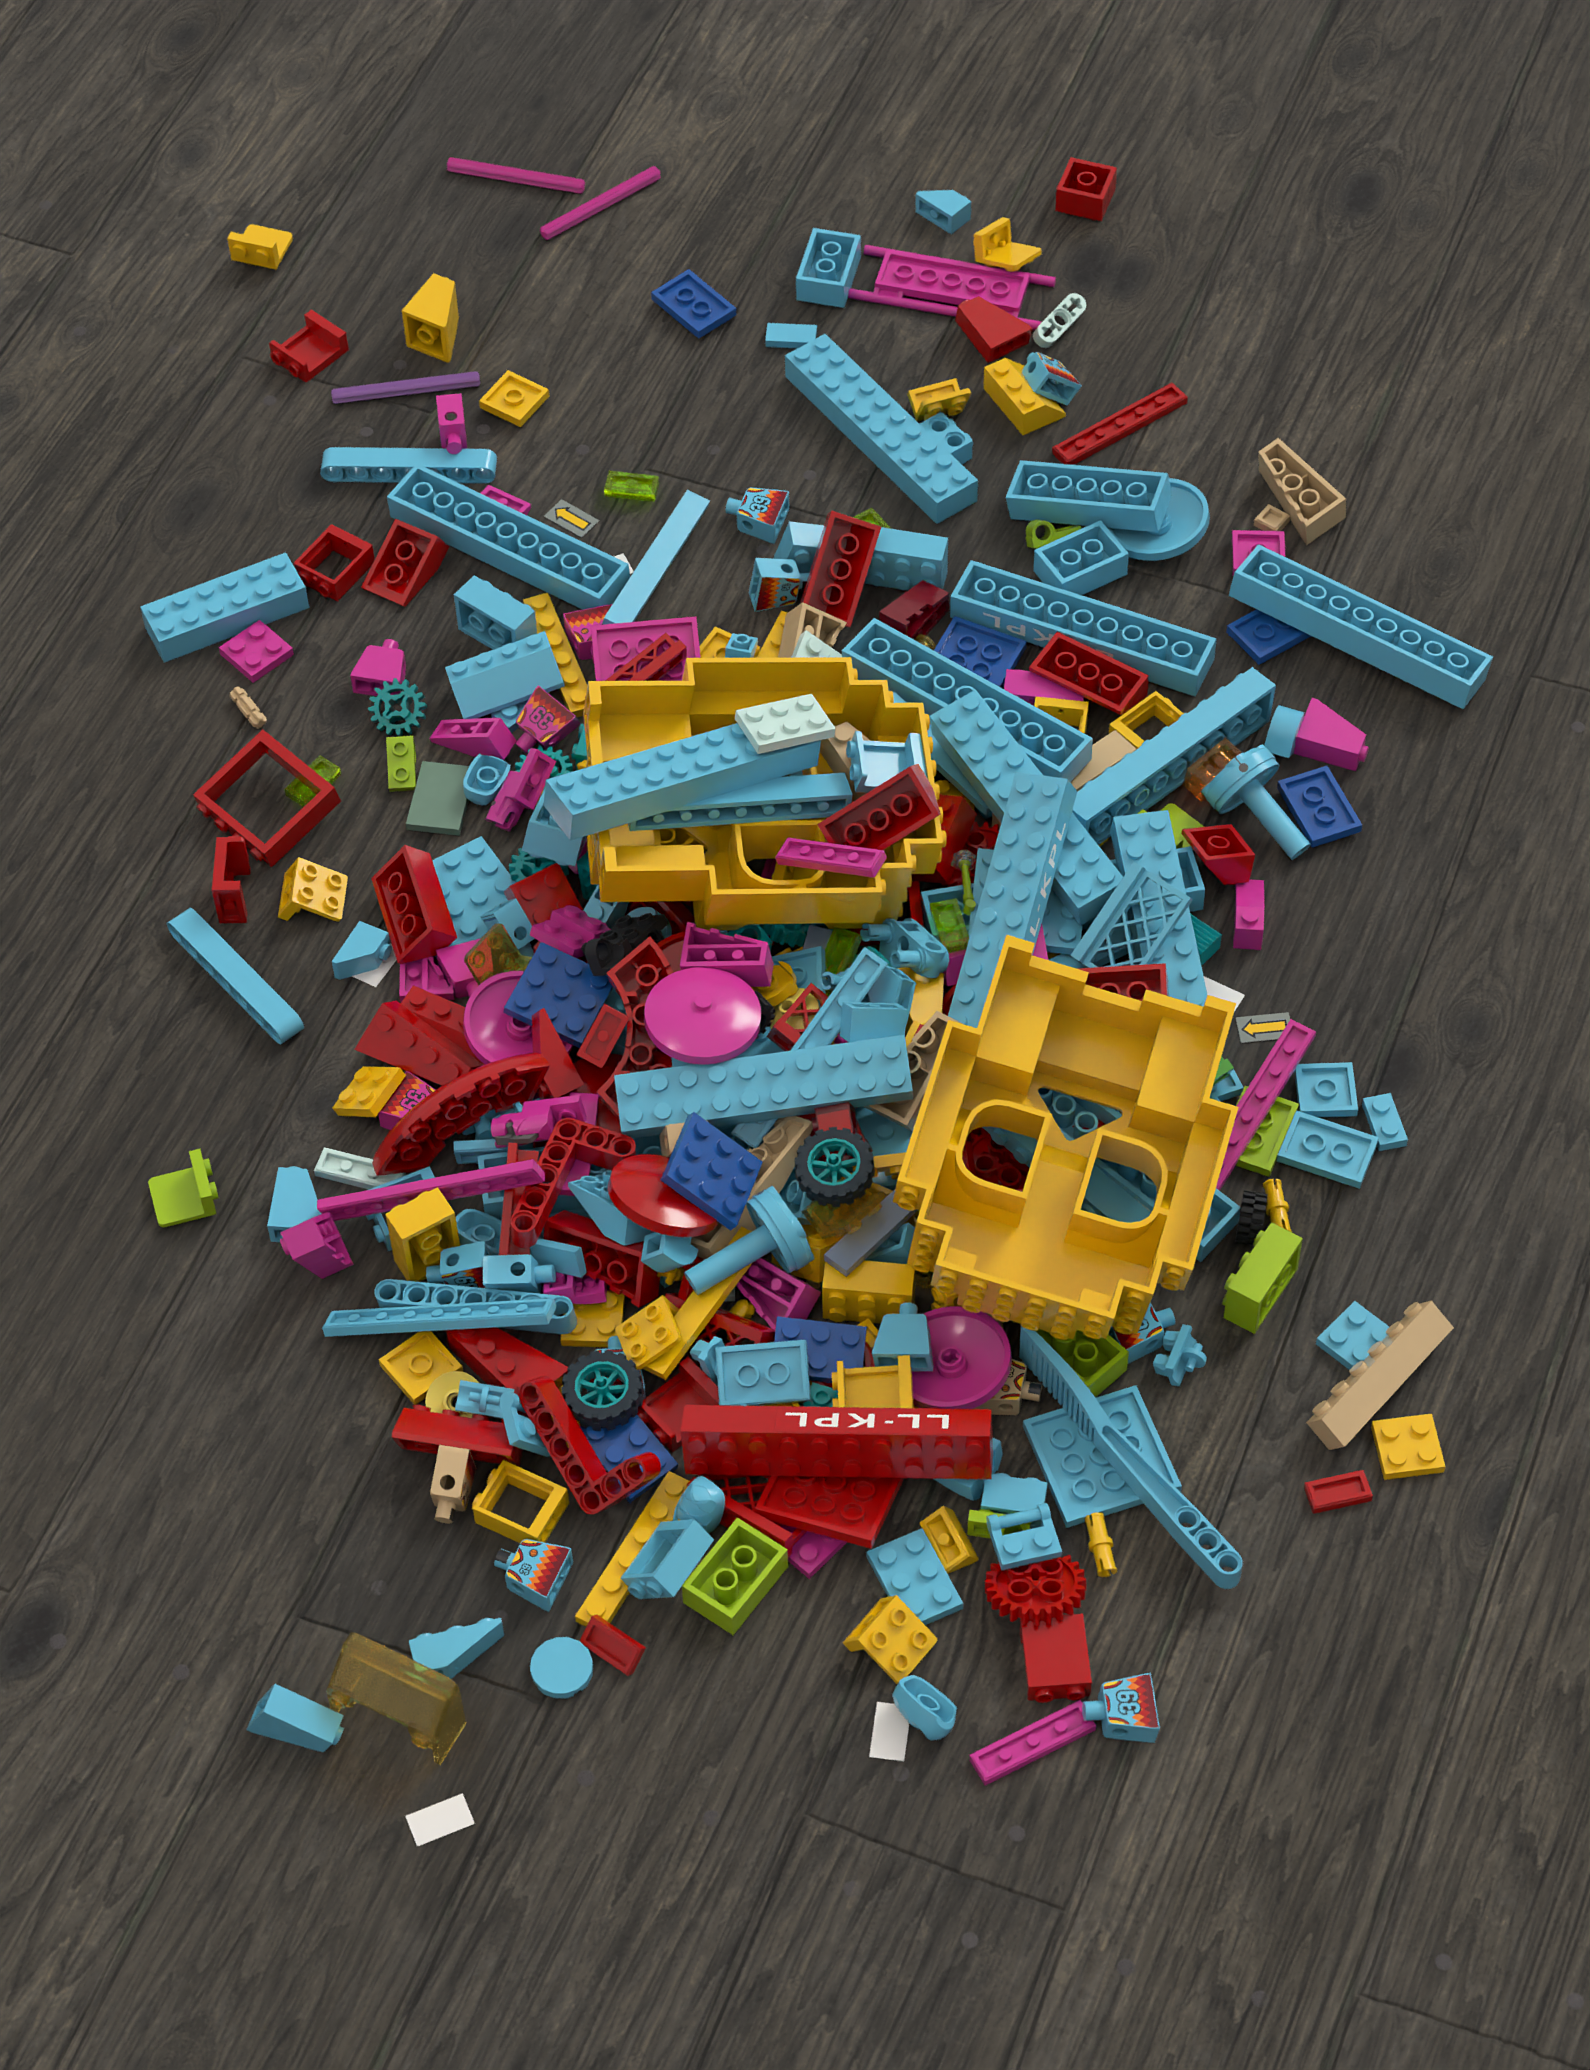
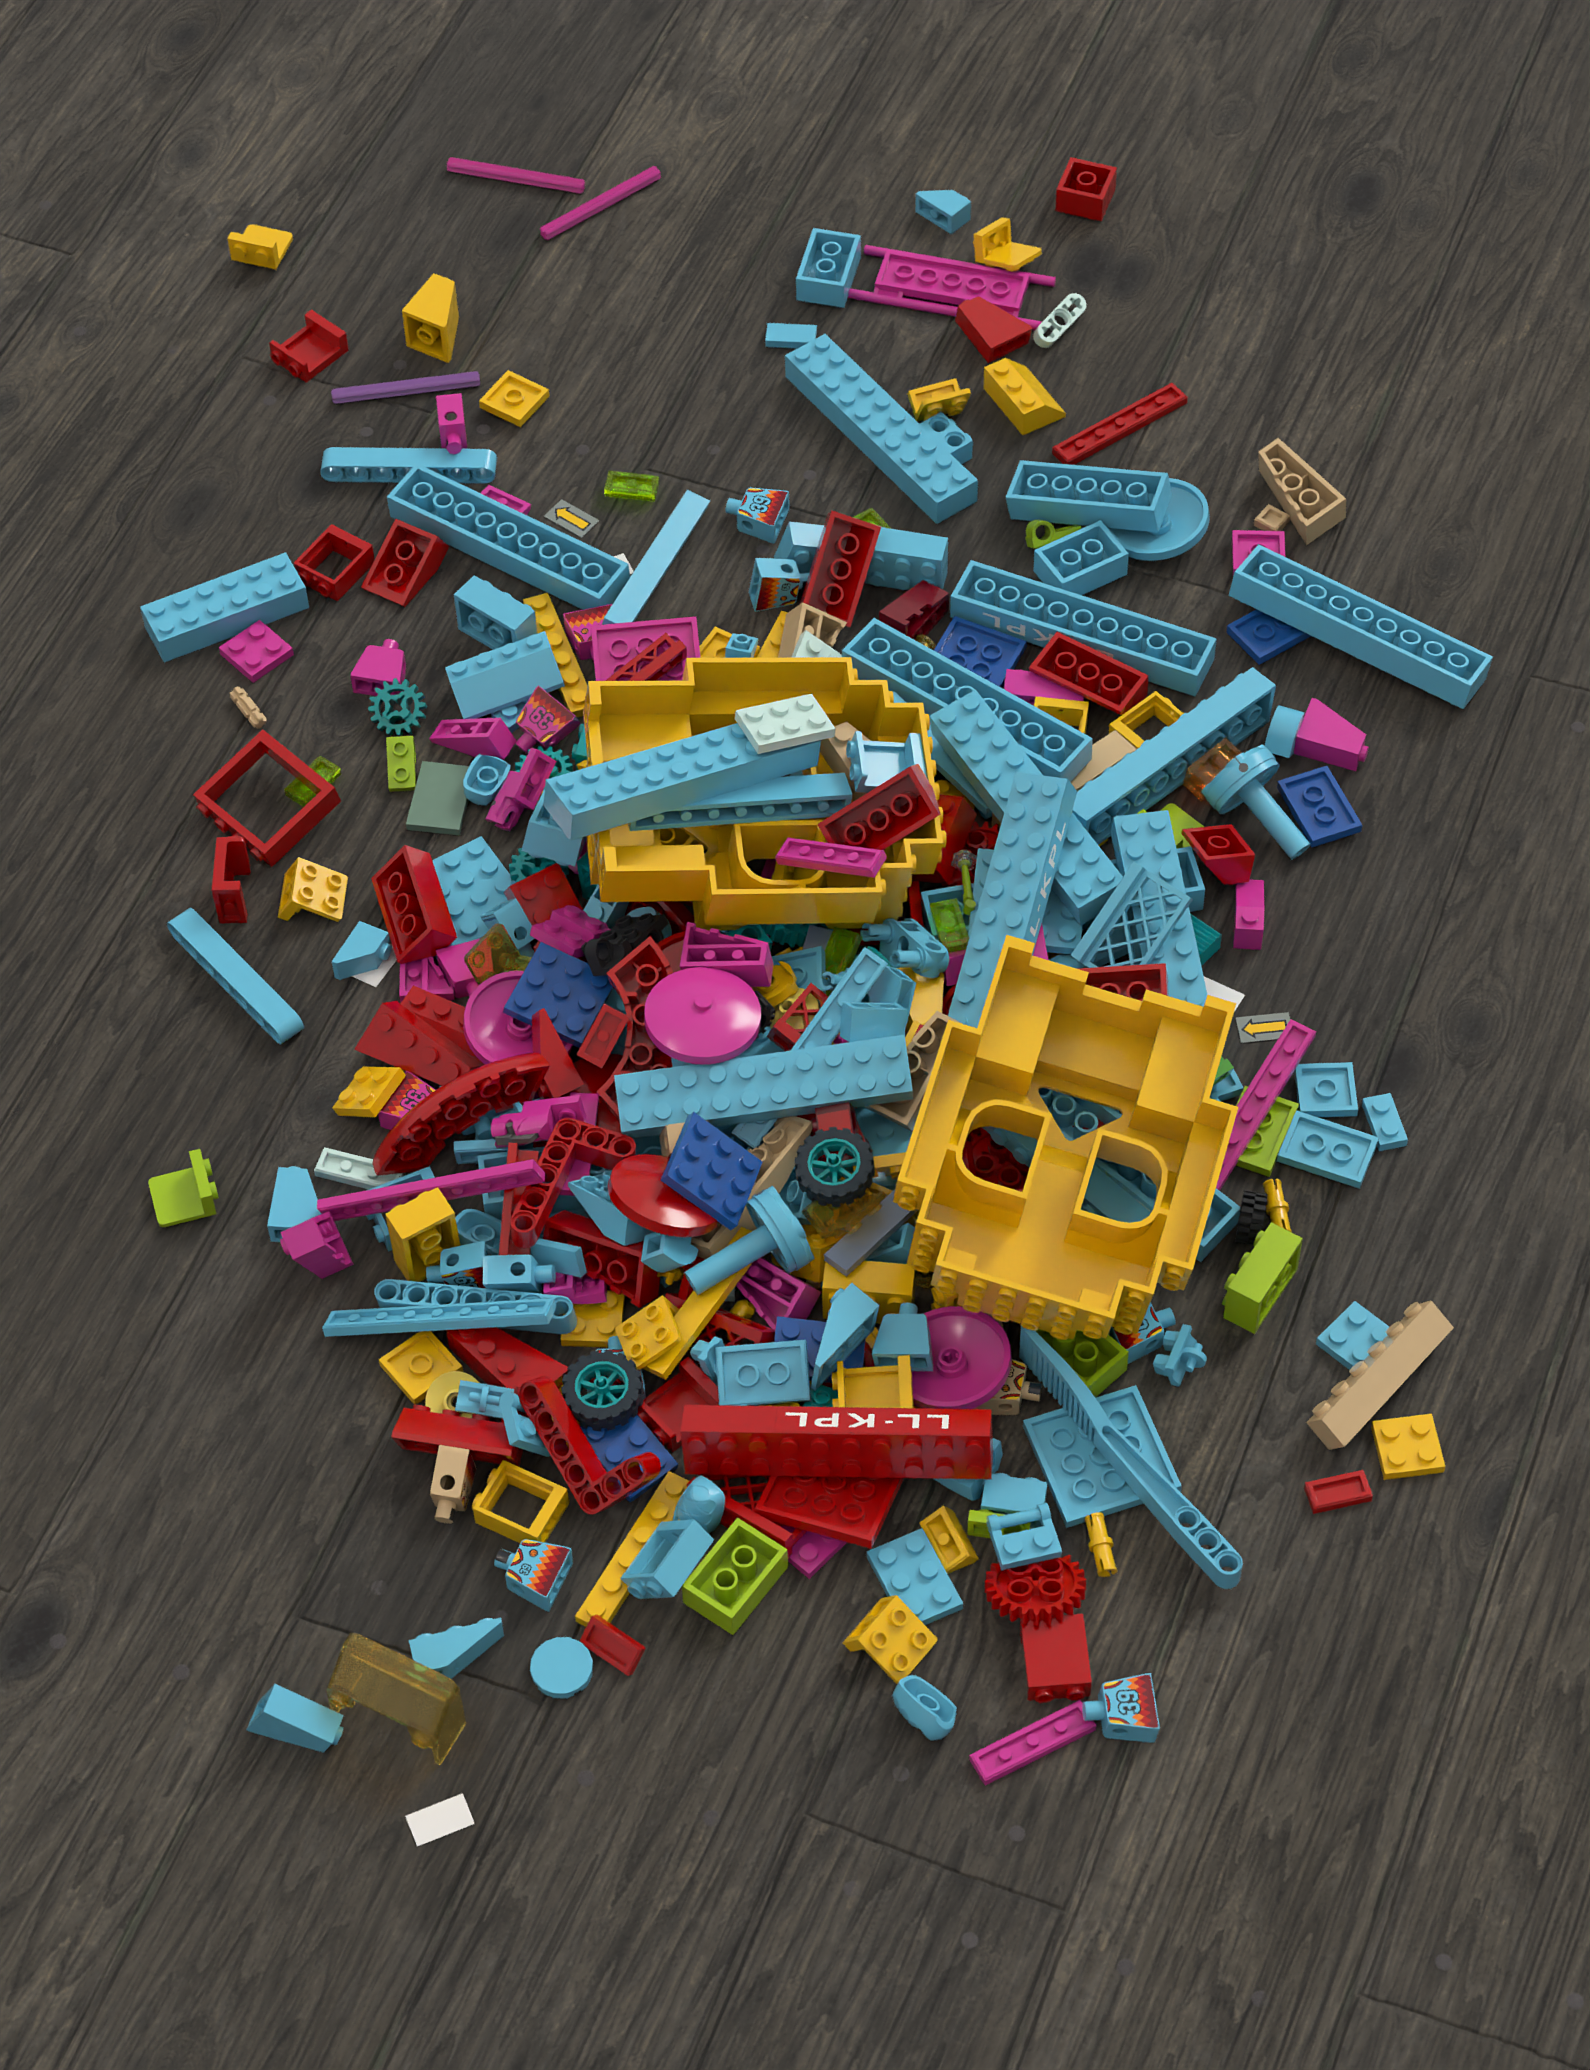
blue plate [651,269,736,338] -> none
white sticker [869,1702,909,1761] -> none
medium azure torso [1022,351,1082,405] -> none
none -> medium azure slope [811,1283,879,1391]

